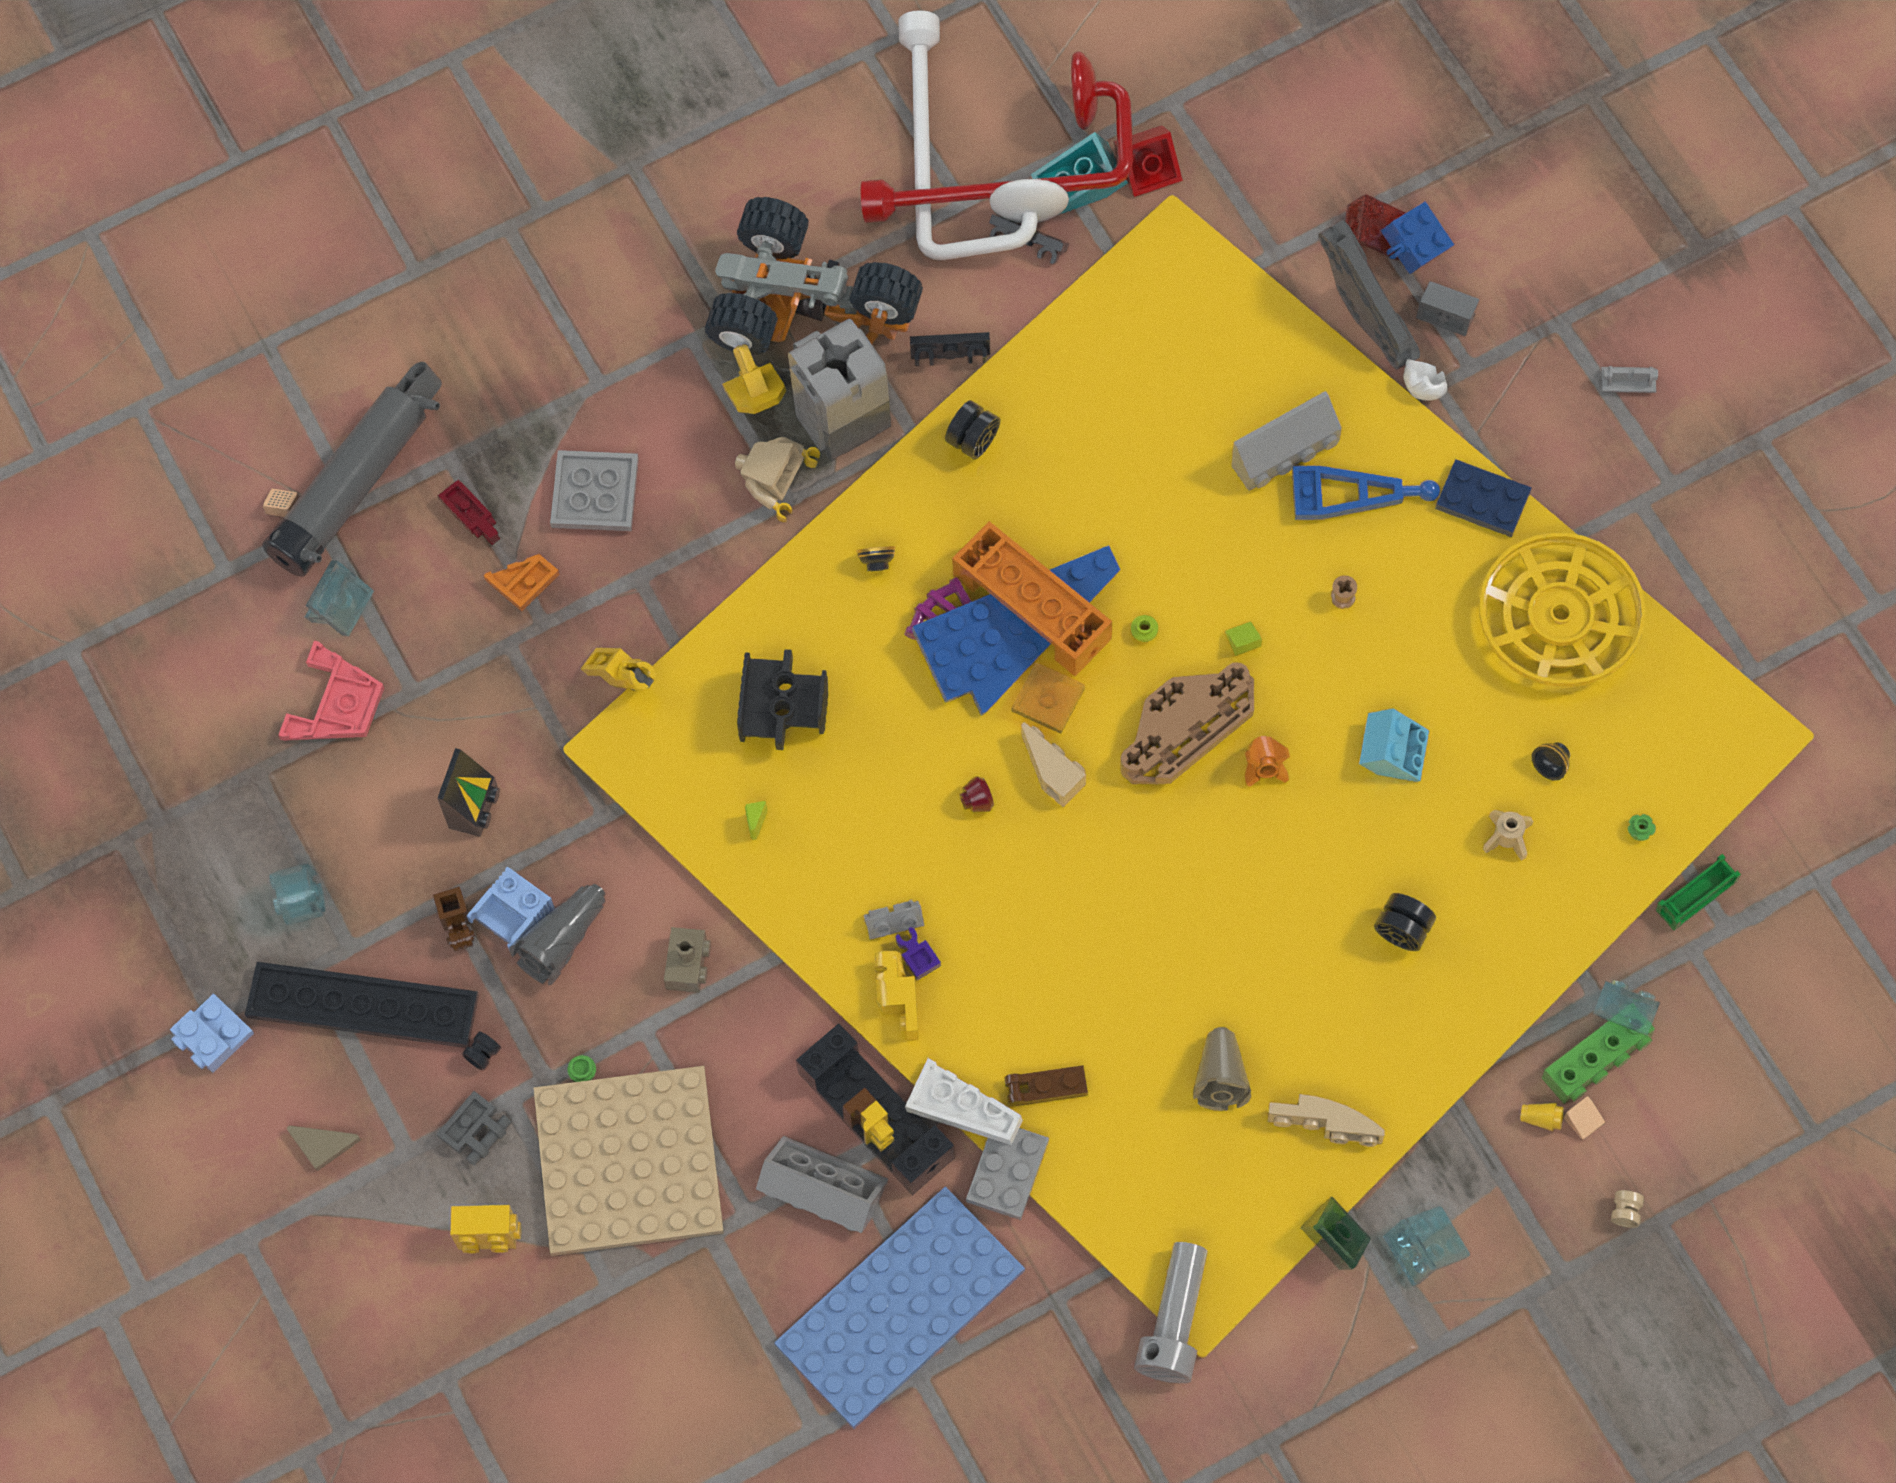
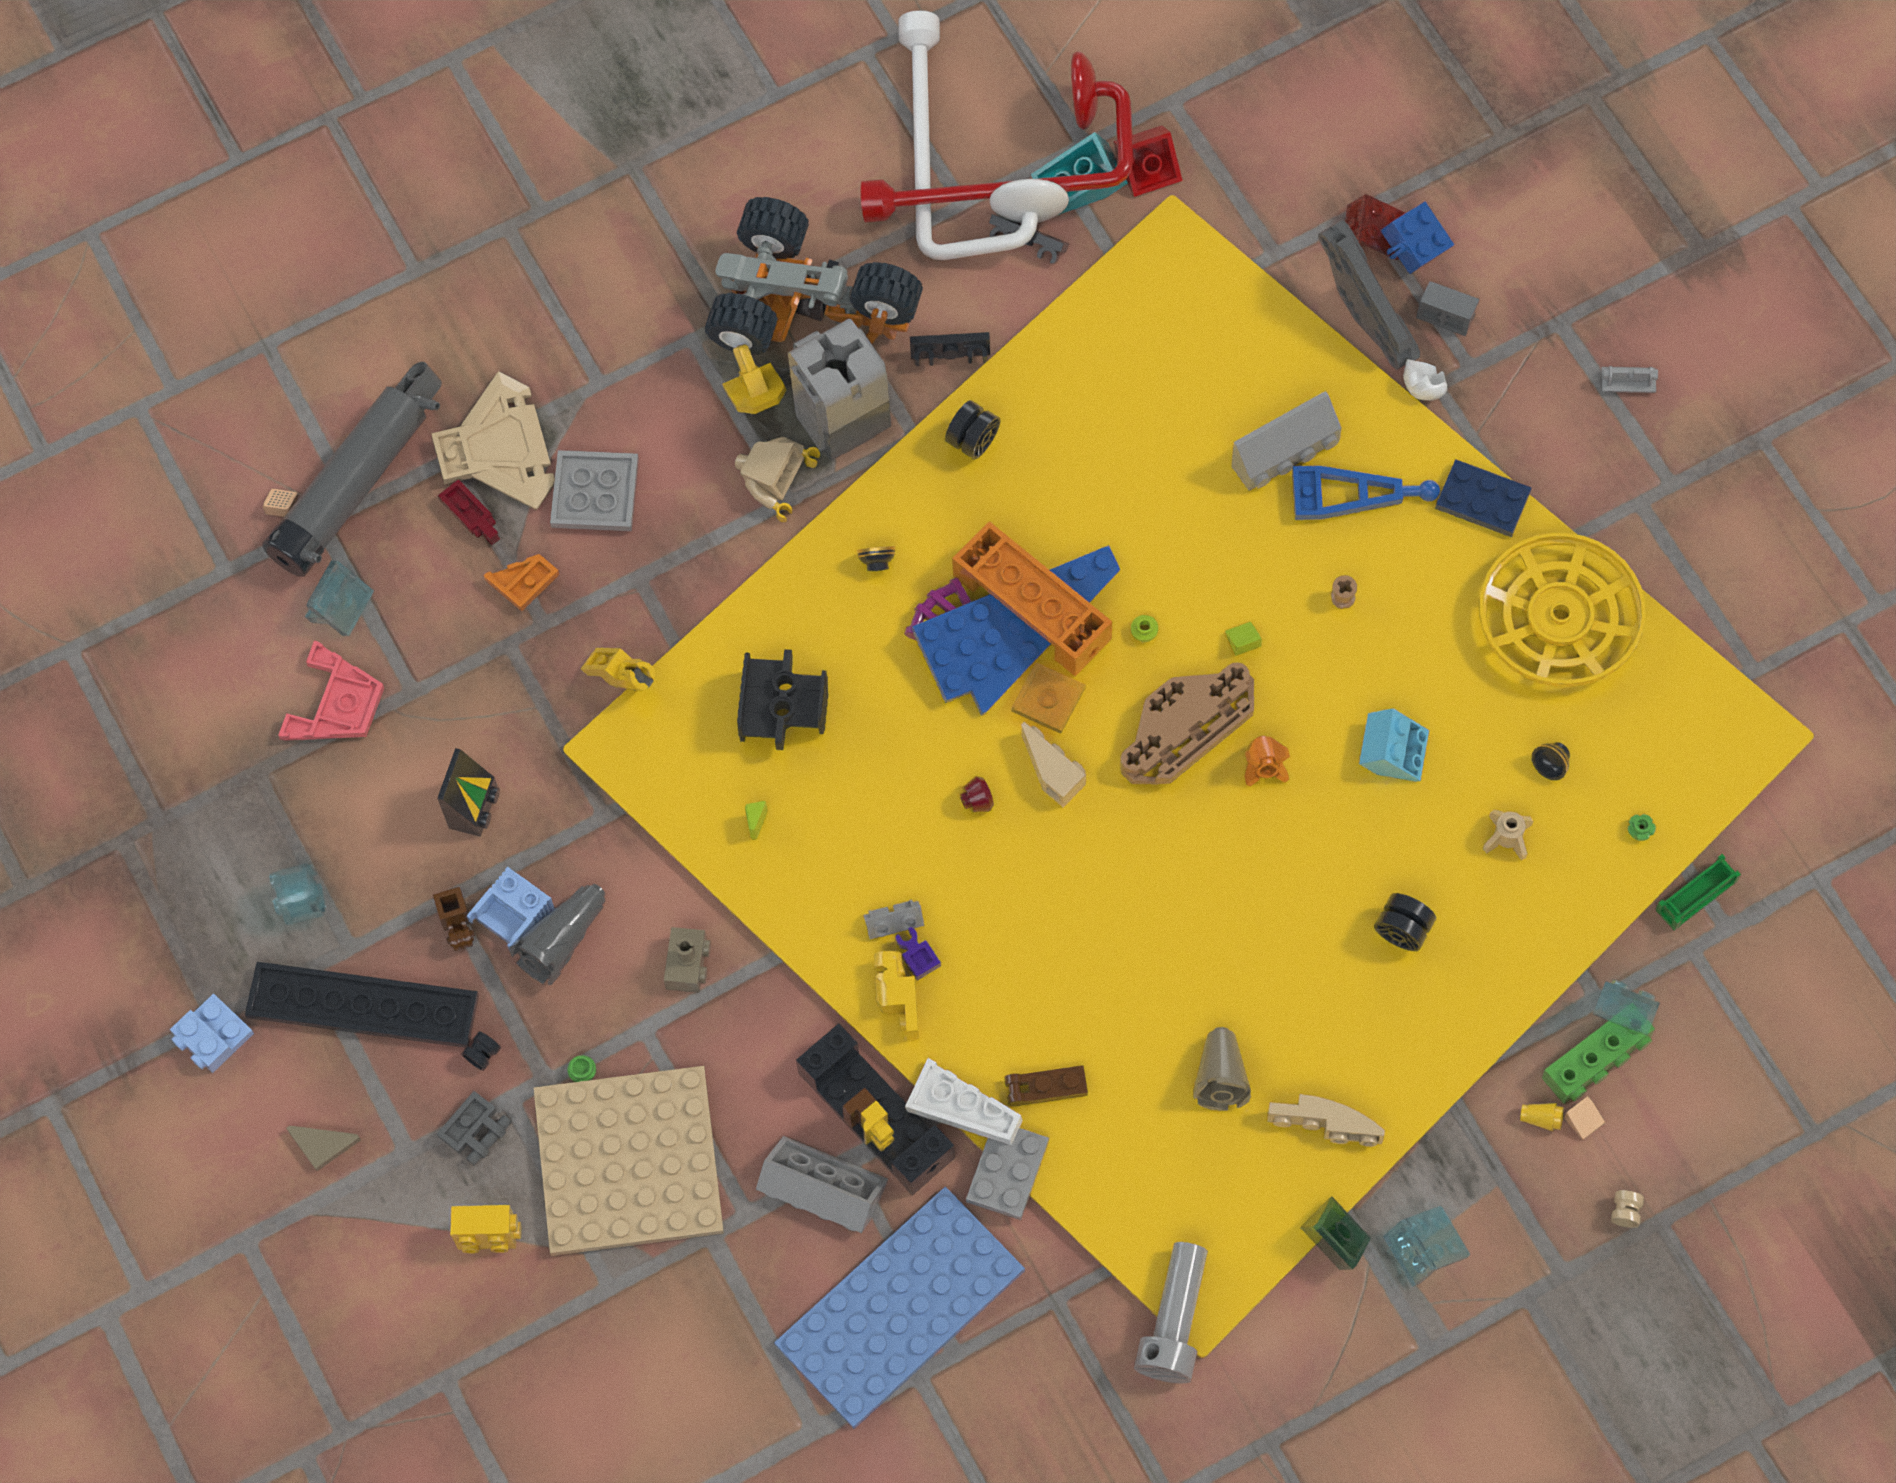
none -> tan plate [431,371,555,511]

